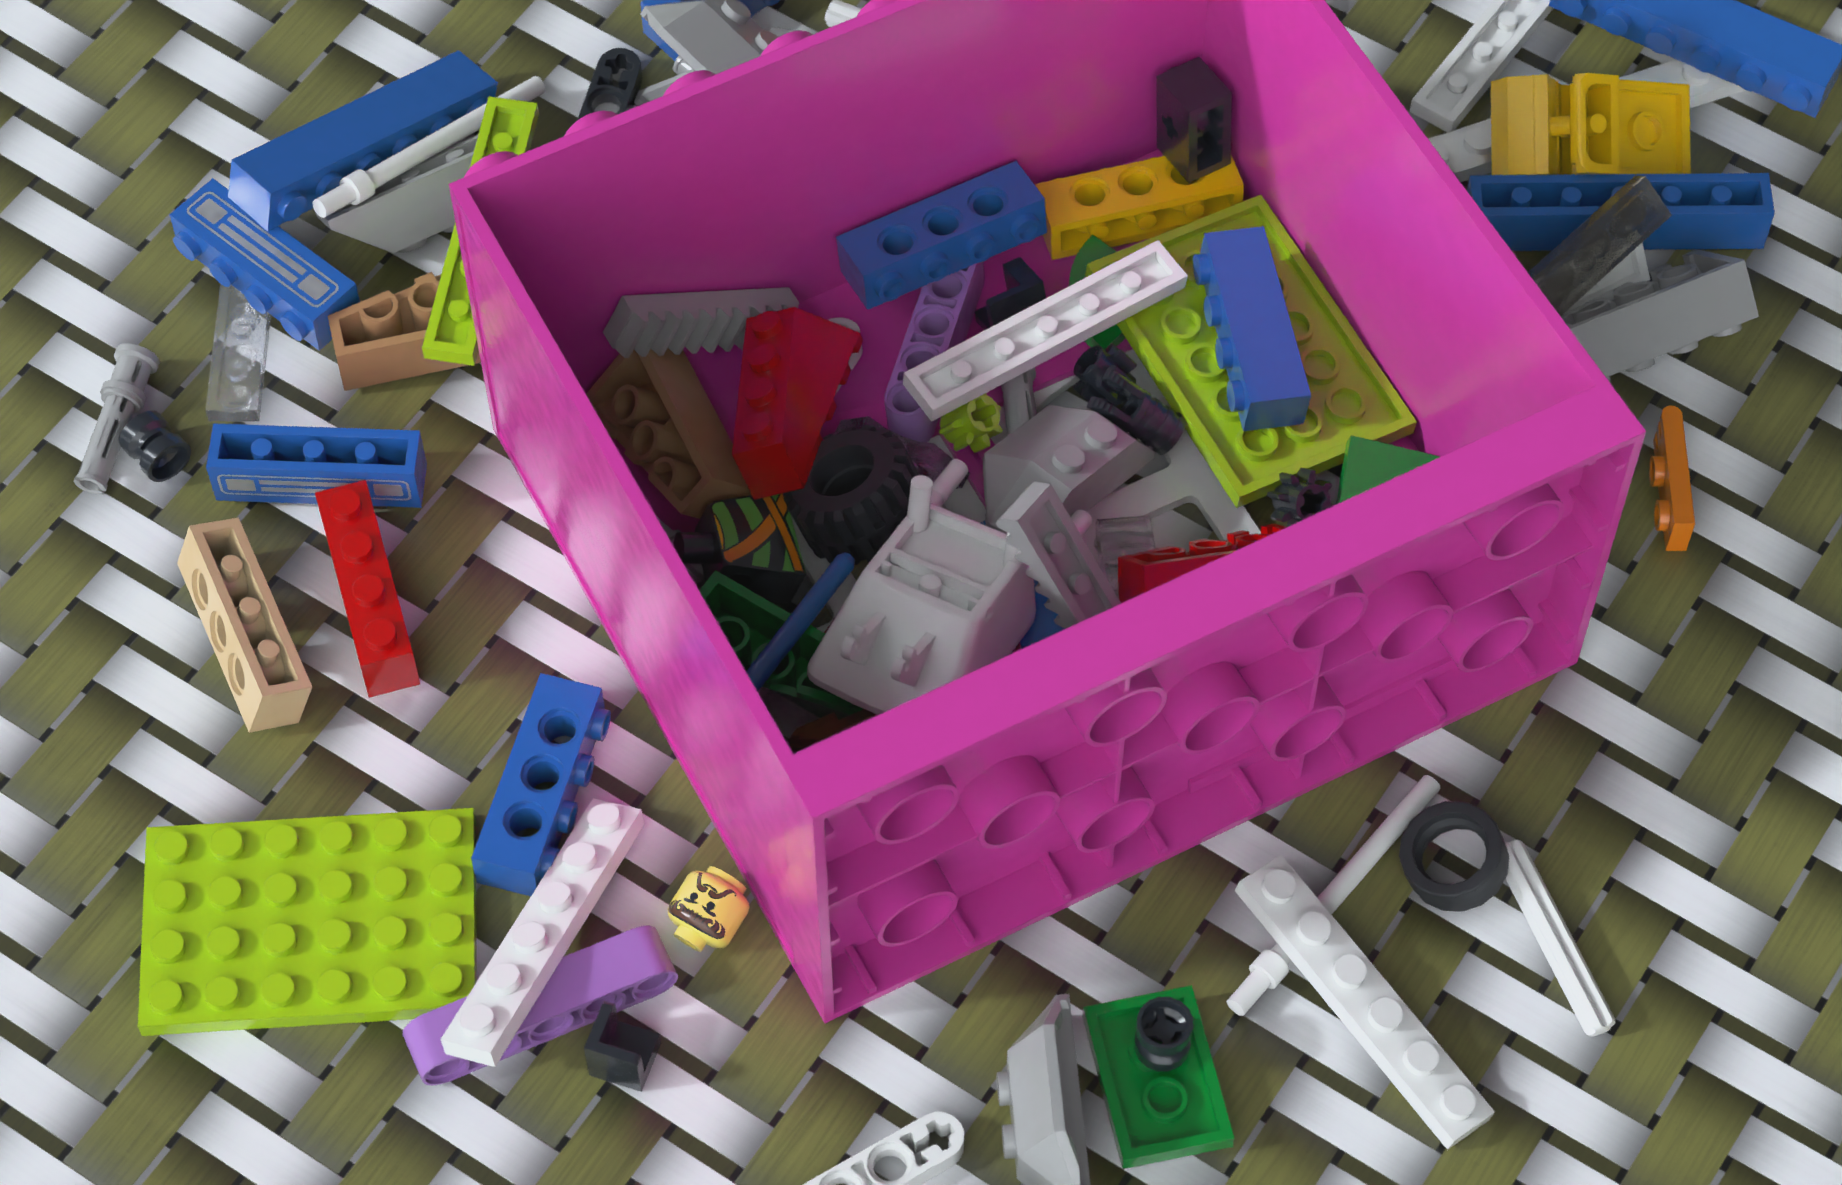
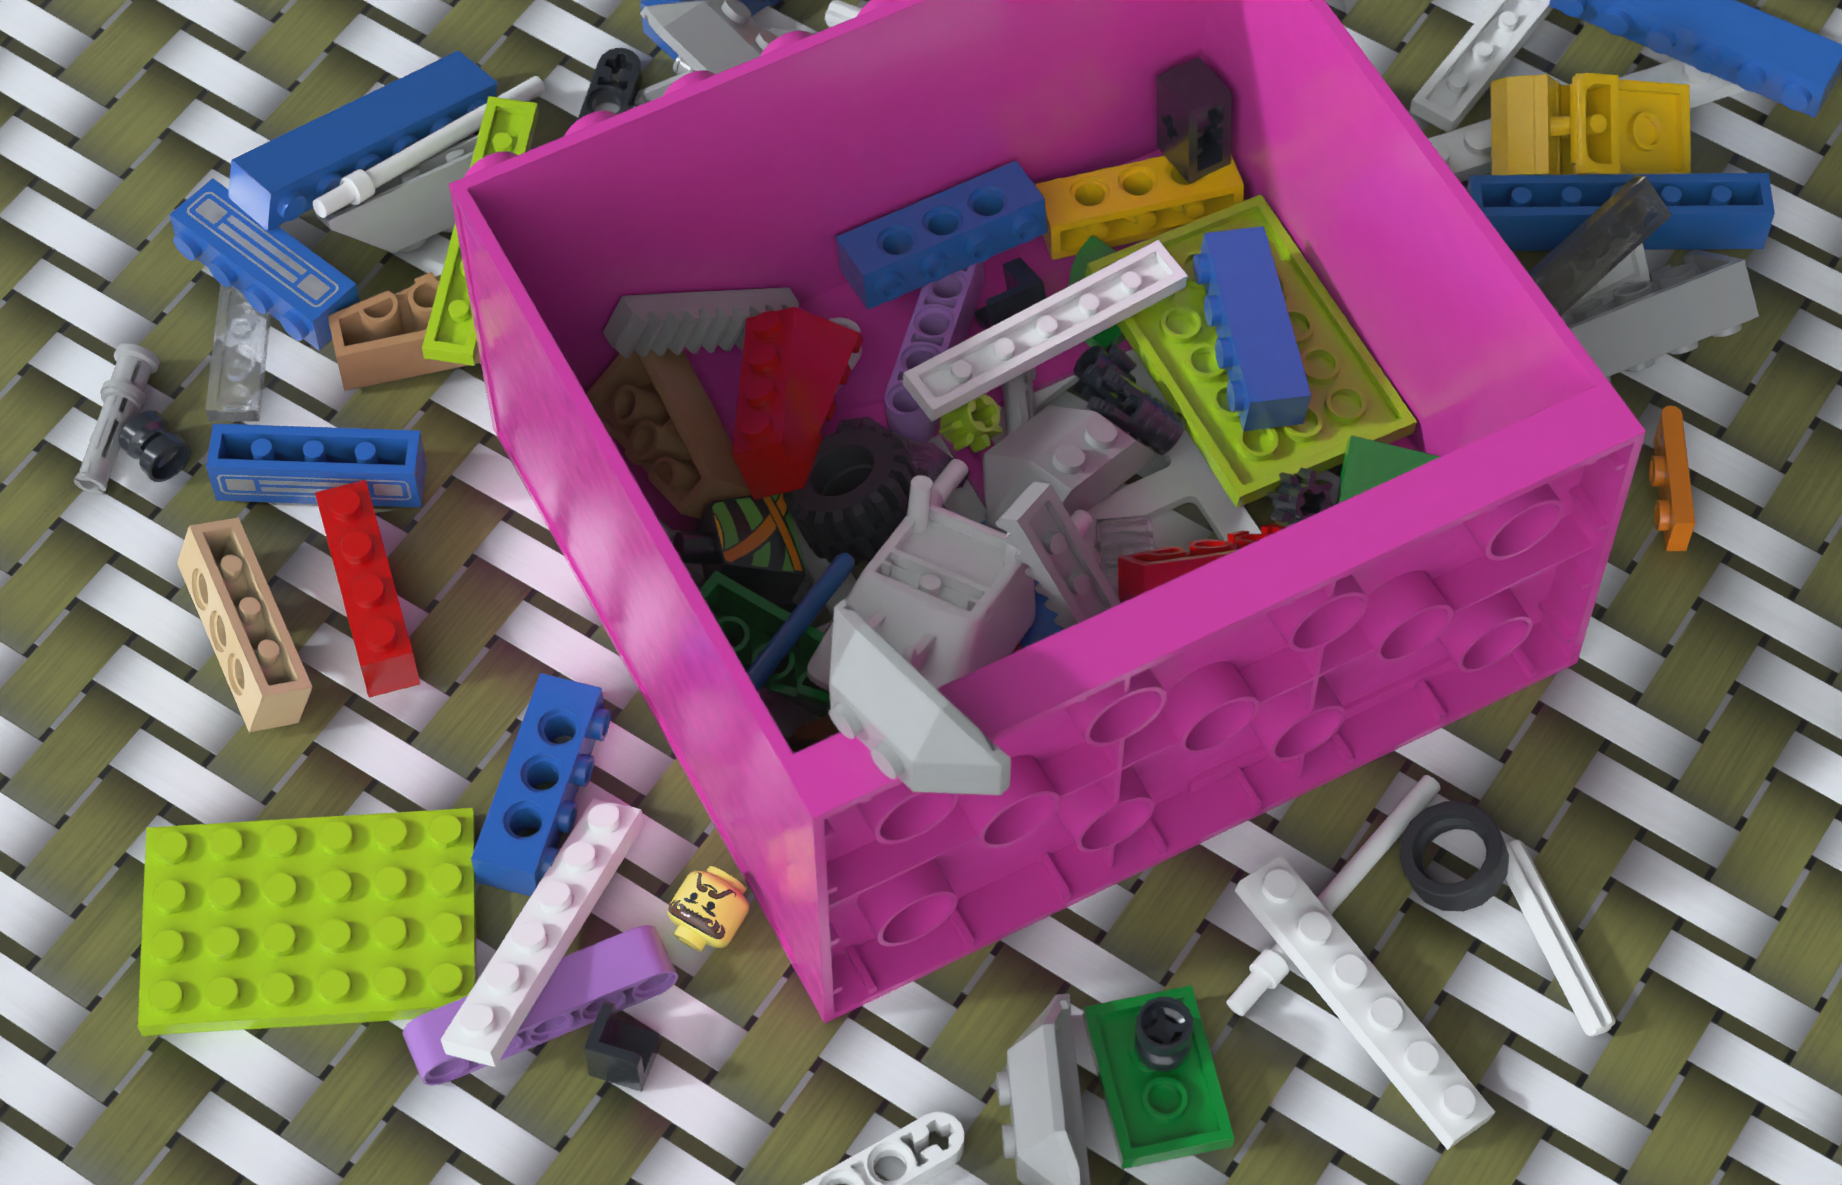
none -> light grey wedge [829,600,1011,795]

